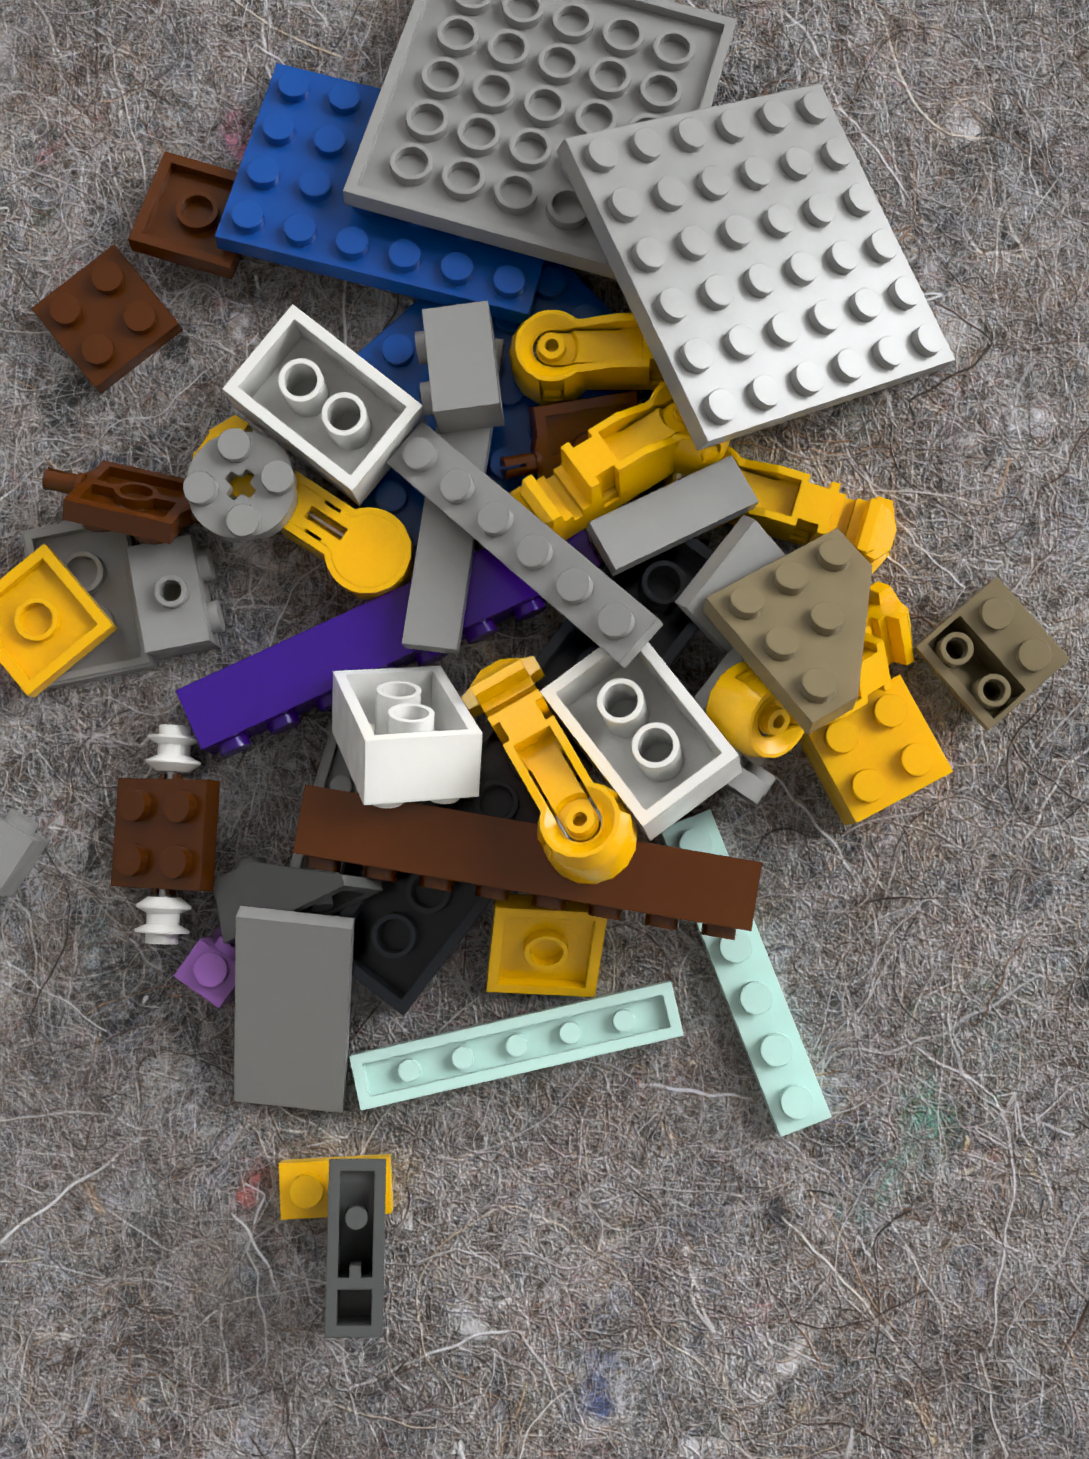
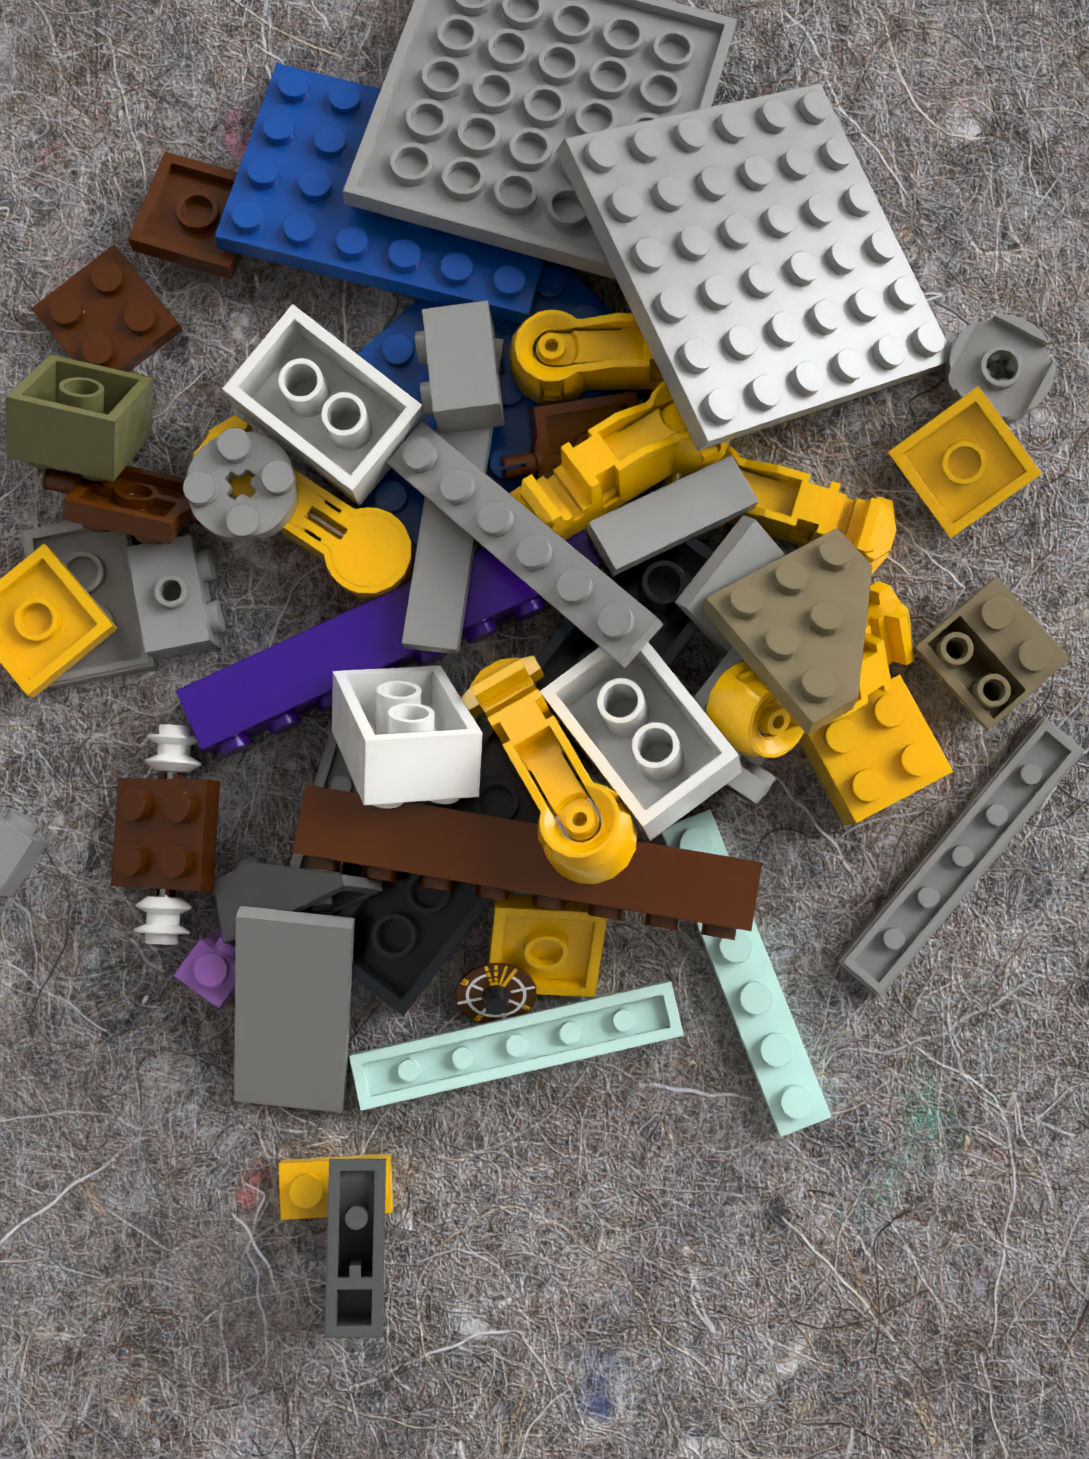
none -> olive brick [6,354,154,482]
none -> piece [455,963,537,1023]
none -> light grey tile [835,716,1085,998]
none -> yellow plate [888,386,1042,538]
none -> light grey plate [943,314,1055,425]

